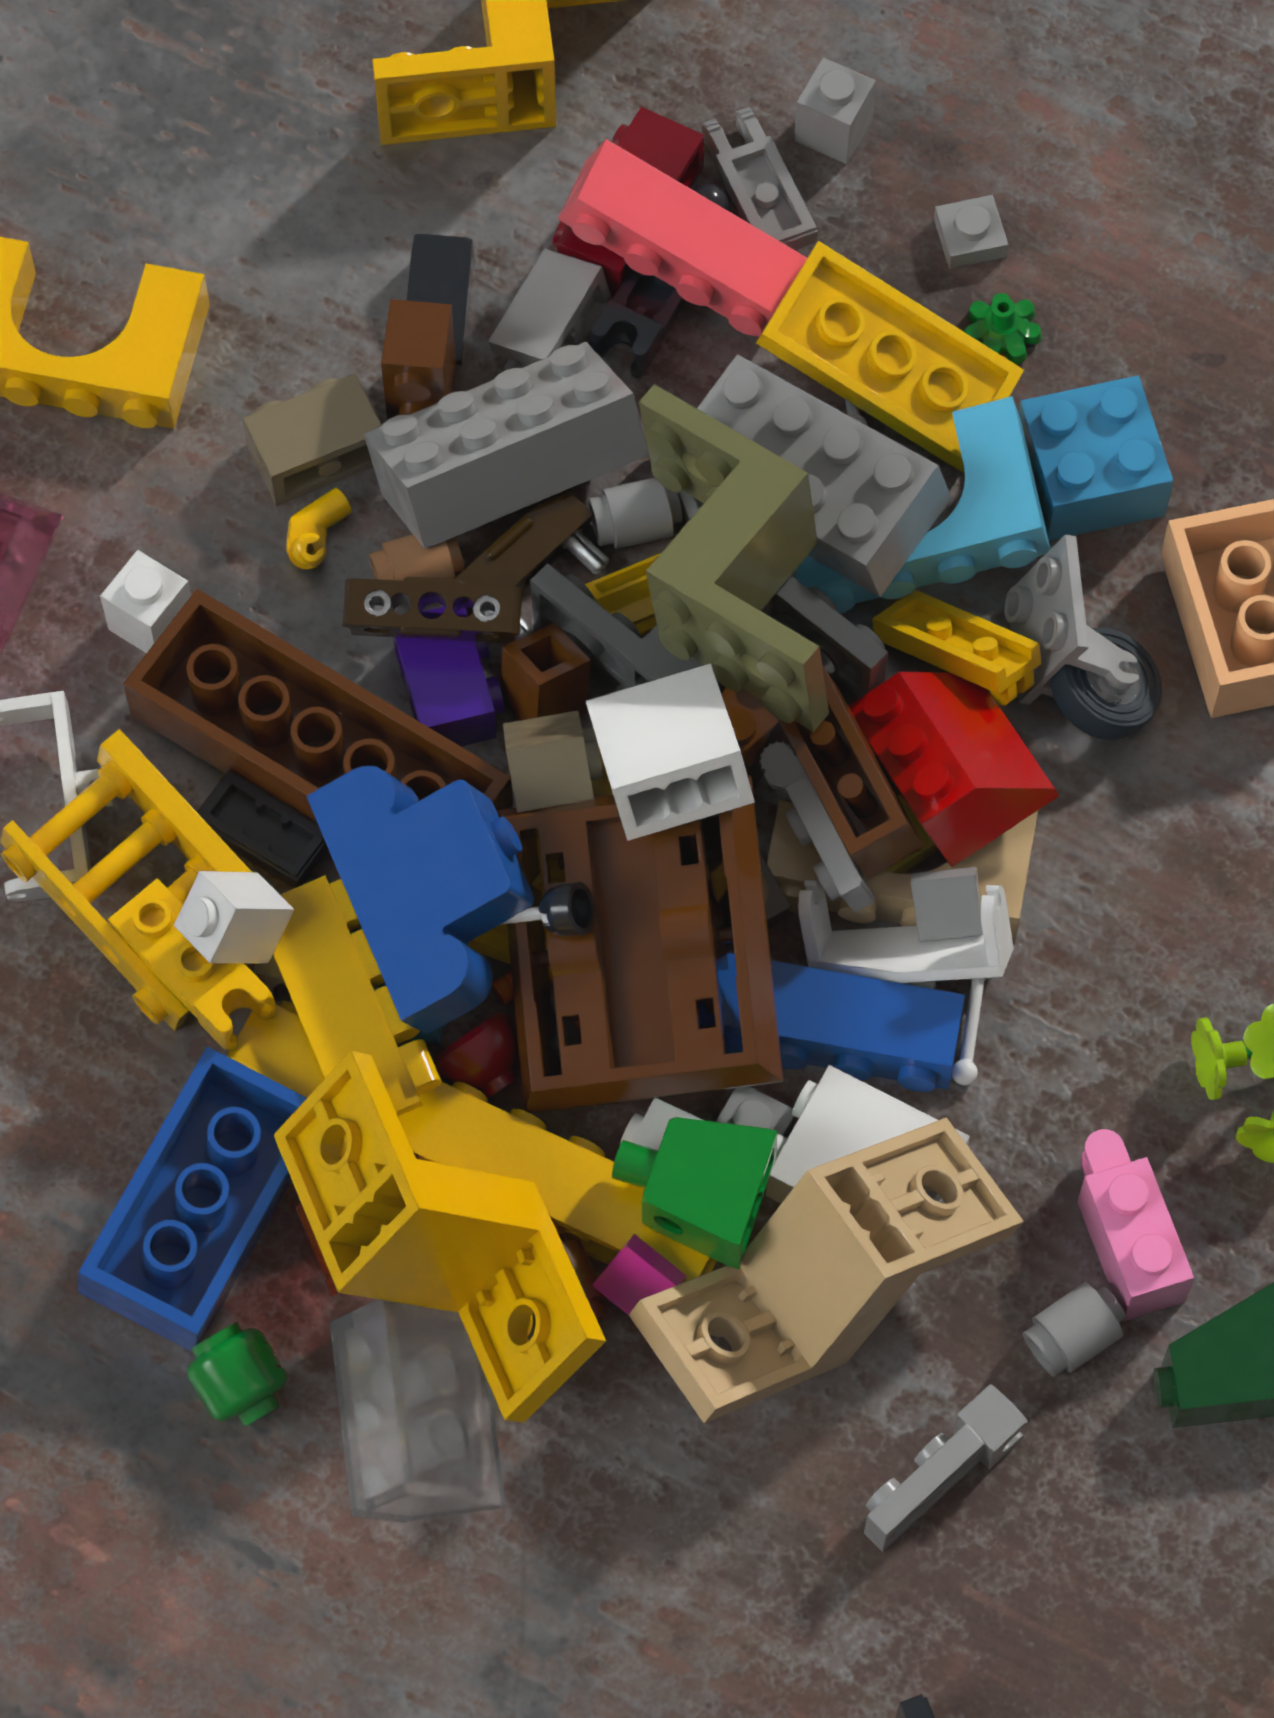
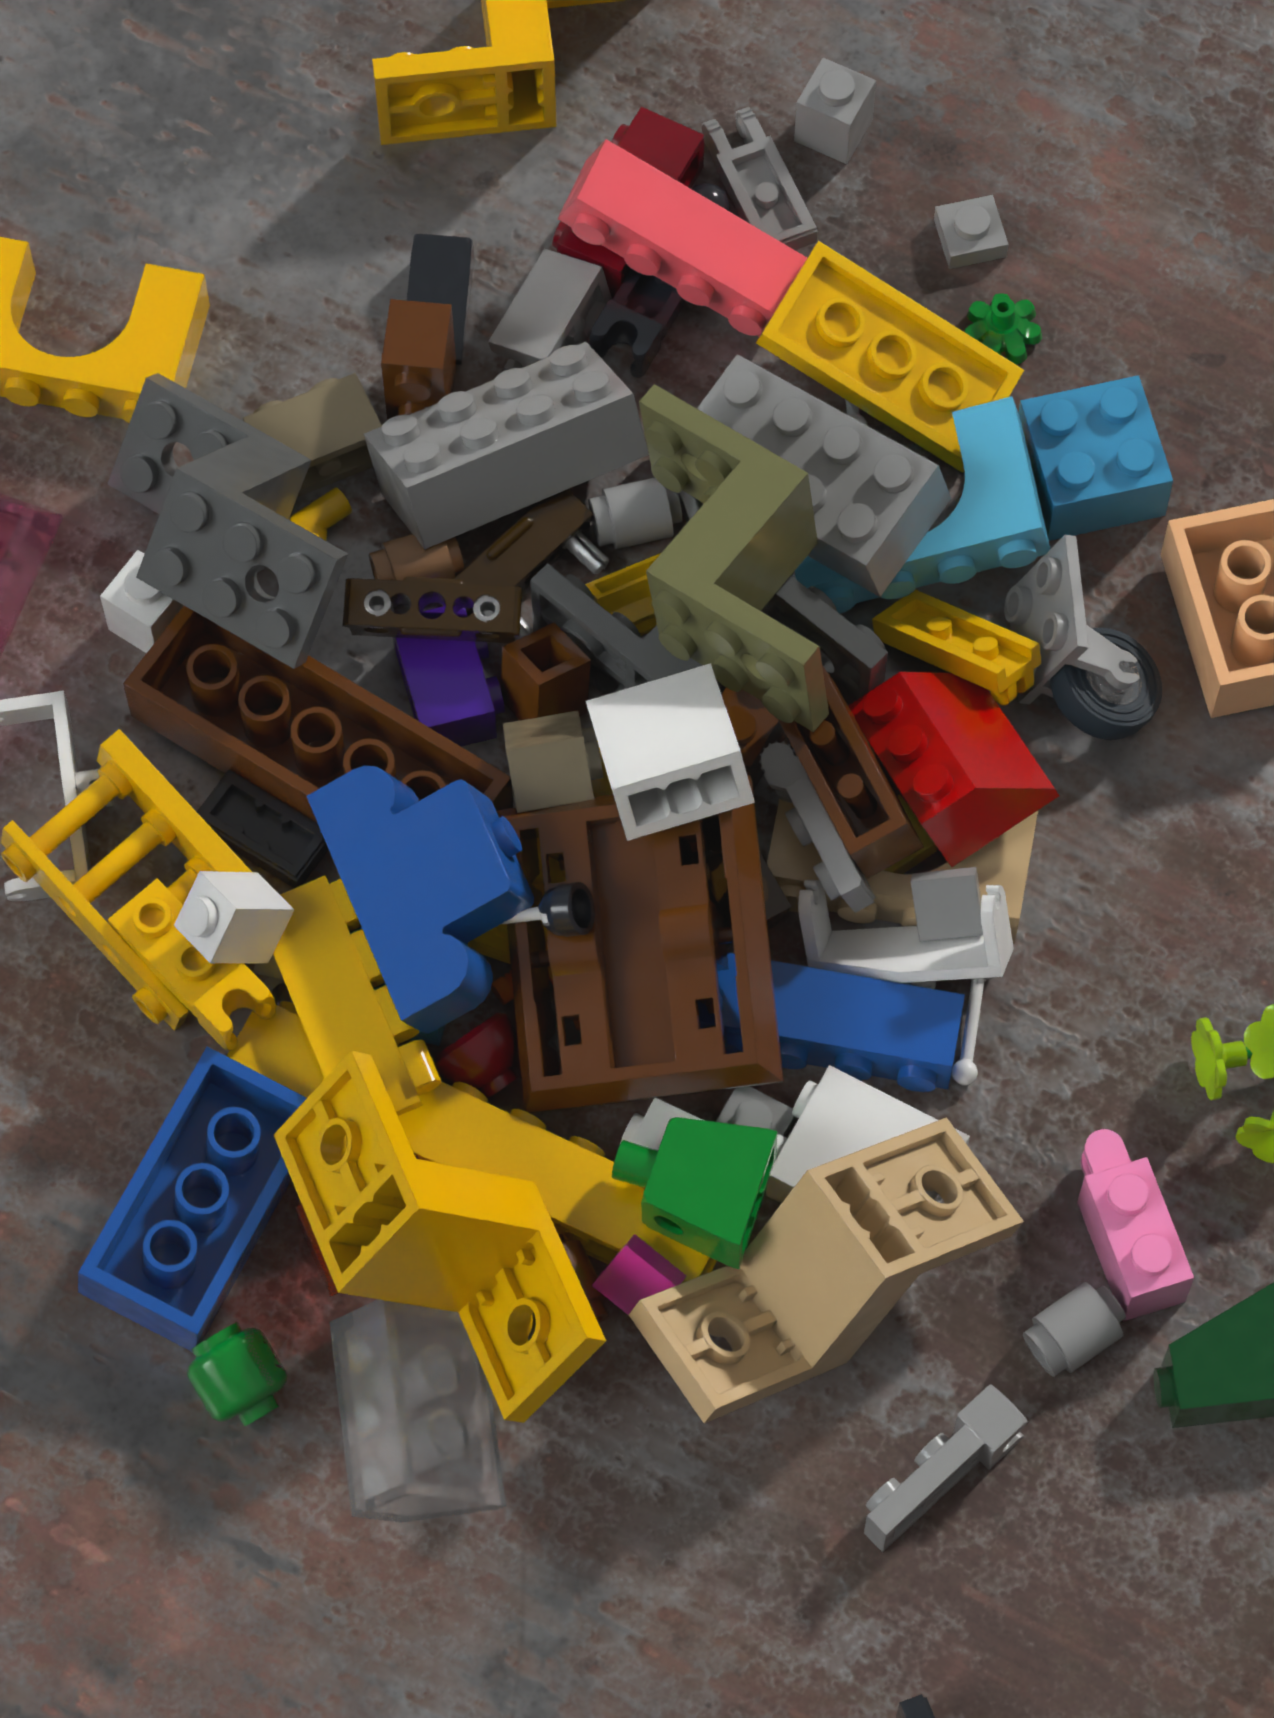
none -> dark grey bracket [107,373,348,669]

